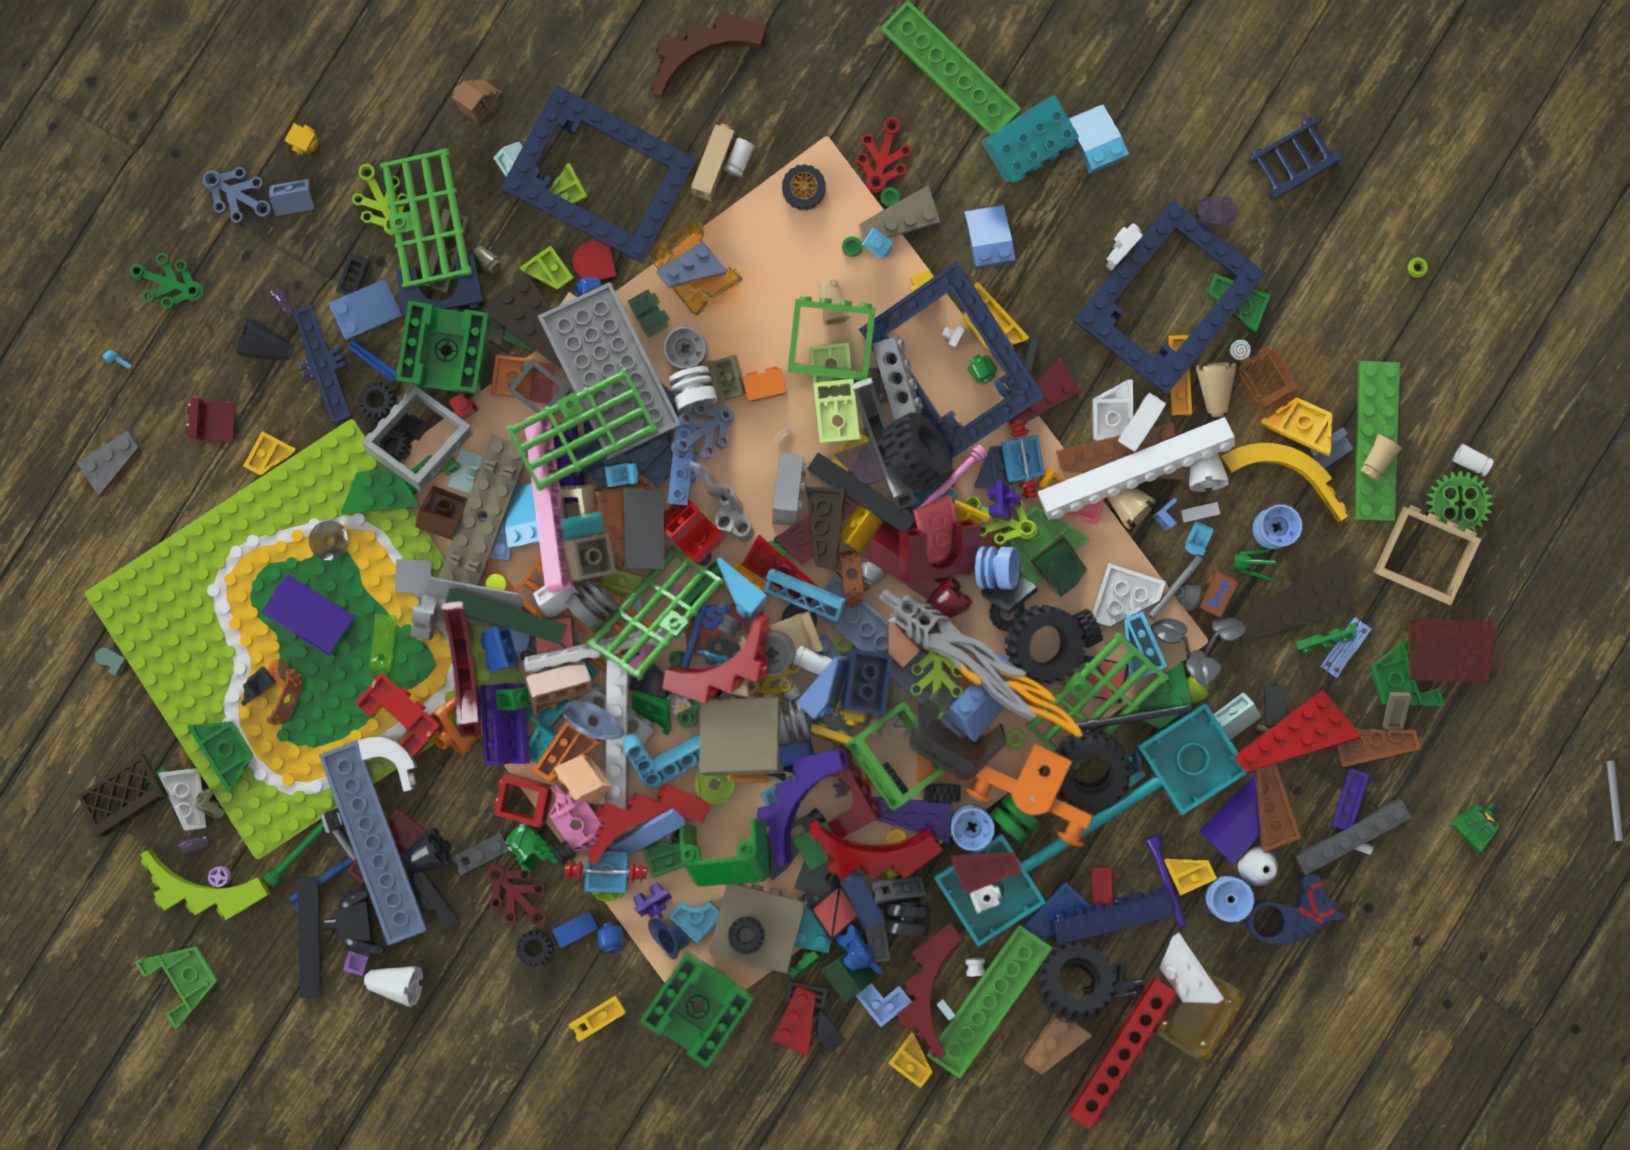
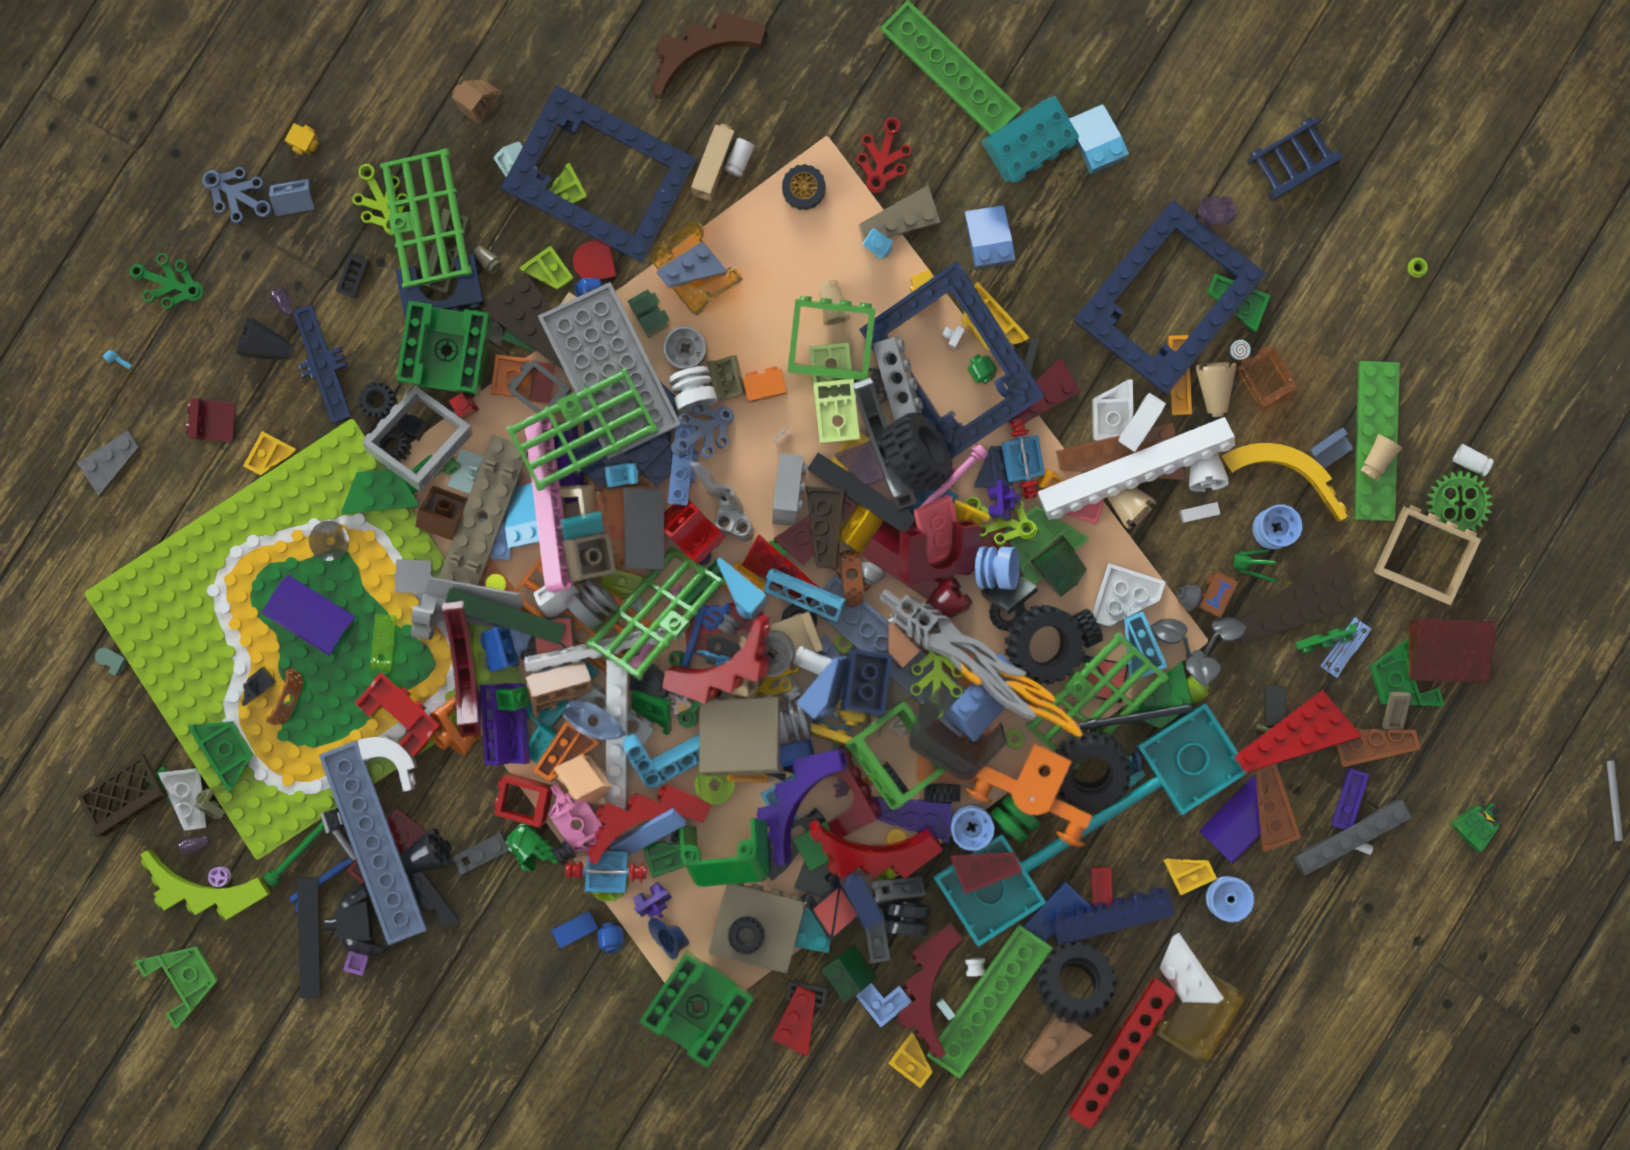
clear orange tile [269,659,290,679] -> none
medium blue slope [328,279,402,340] -> none
blue axle [349,340,397,383] -> none
white cone [364,966,423,1007] -> none
dark red plant [486,864,547,926] -> none
black tyre [516,930,554,968] -> none
yellow plate [568,995,626,1042] -> none
medium azure tile [668,901,720,944] -> none
green plate [787,951,821,979] -> none
black slope [815,1009,846,1053] -> none
blue animal [836,925,883,974] -> none
green tile [842,236,862,257] -> none
green tile [880,187,900,208] -> none
white brick [969,884,1002,913] -> none
black piece [1083,964,1144,999] -> none
white plate [1106,223,1143,272] -> none
dark purple piece [1144,835,1186,928] -> none
light grey bar [1148,555,1203,620] -> none
medium blue panel [1152,497,1177,531] -> none
medium azure bracket [1185,521,1213,556] -> none
light aqua panel [1213,692,1261,740] -> none
white cone [1237,846,1278,887] -> none
dark blue animal [1244,873,1346,944] -> none
yellow wing [1261,397,1333,457] -> none

